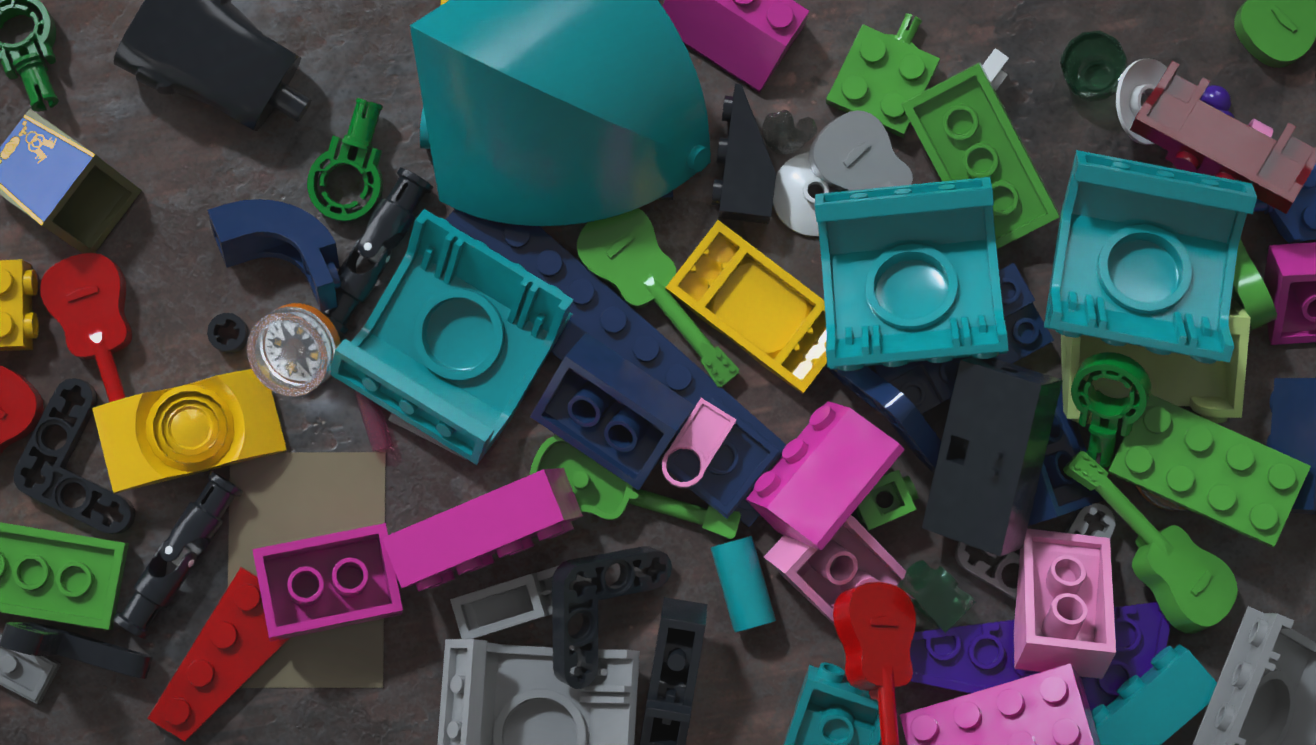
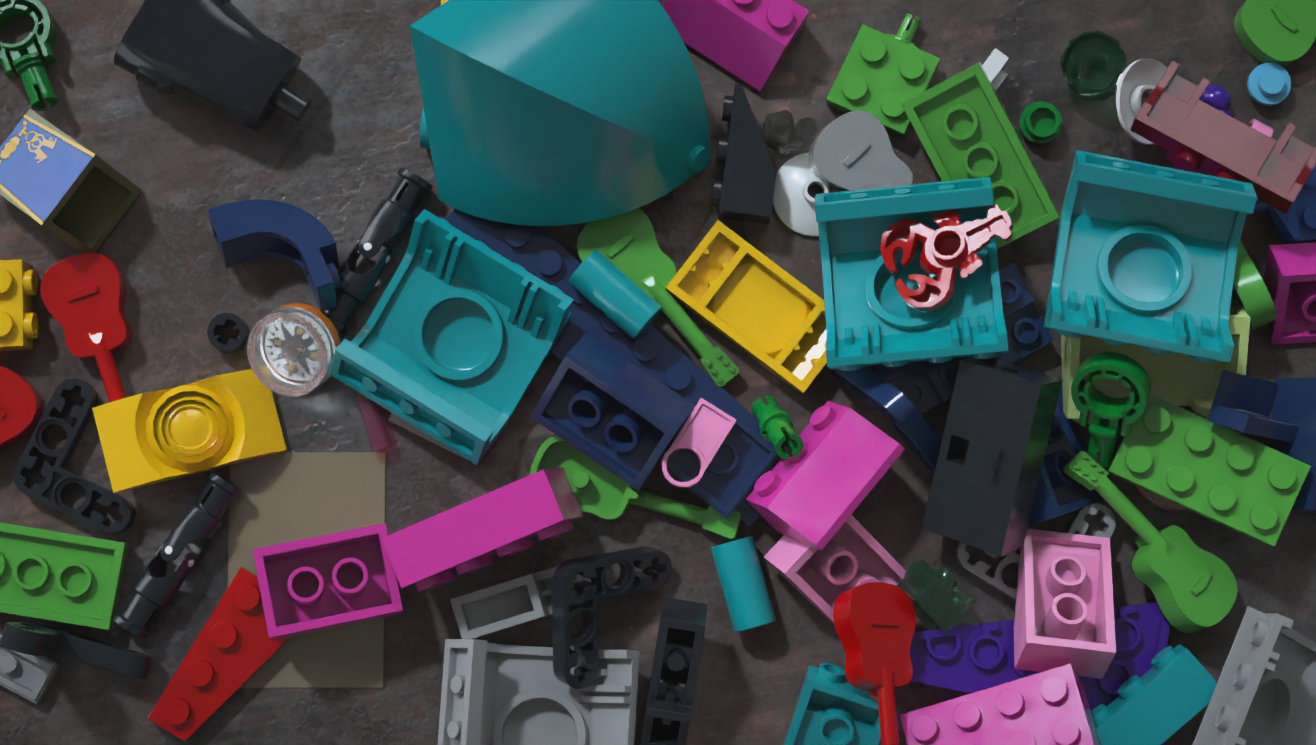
green pin [307,98,383,221] -> none
bright green brick [855,469,919,531] -> none
none -> teal pin [568,249,662,340]
none -> green pin [751,395,803,460]
none -> red animal [880,205,1013,312]
none -> green plate [1019,101,1063,145]
none -> dark blue panel [1207,370,1298,443]
none -> medium azure plate [1247,63,1291,106]

